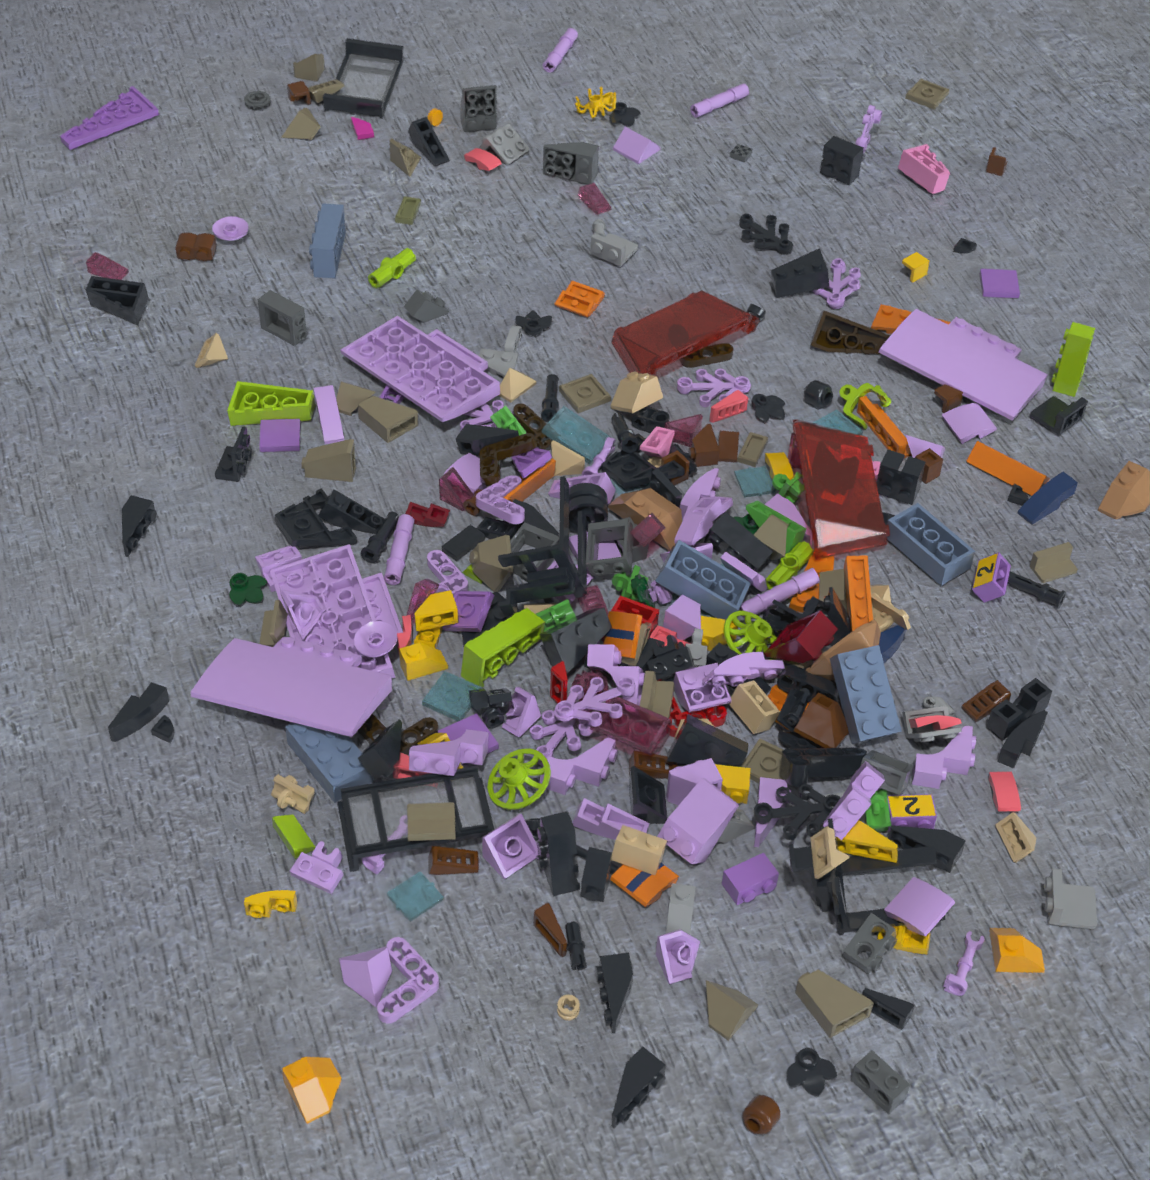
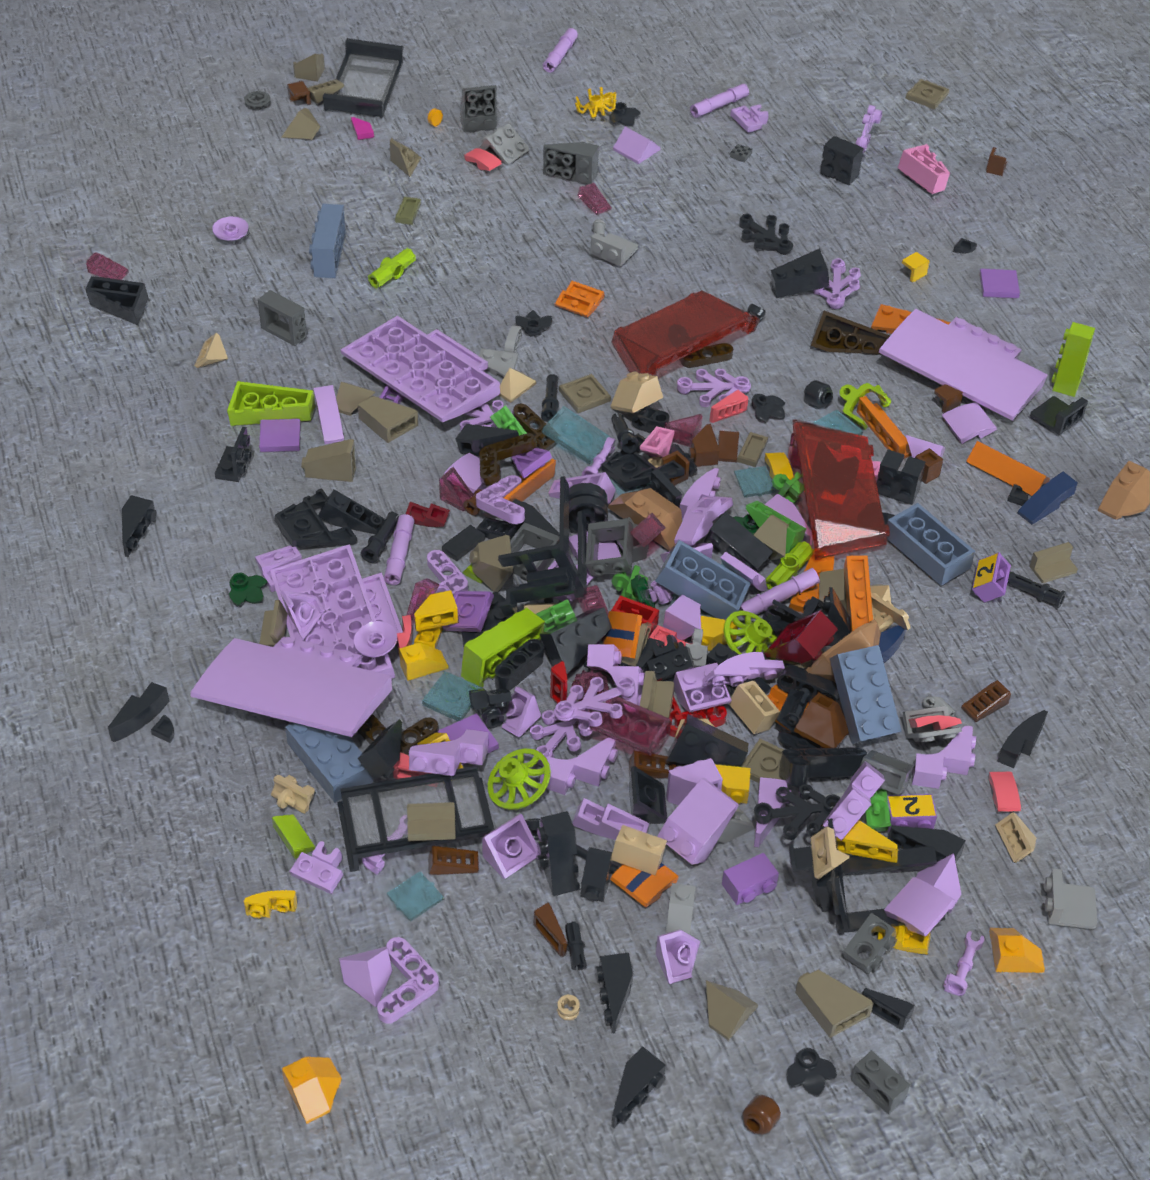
medium lavender wing [60,86,159,150] -> none
reddish brown brick [175,233,217,261] -> none
dark grey slope [404,289,449,323] -> none
black slope [408,117,450,167] -> none
tan slope [551,440,585,476] -> none
black arch [987,678,1052,740] -> none
none -> black beam [495,639,544,691]
none -> lavender plate [730,105,768,132]
none -> lavender slope [915,853,961,913]

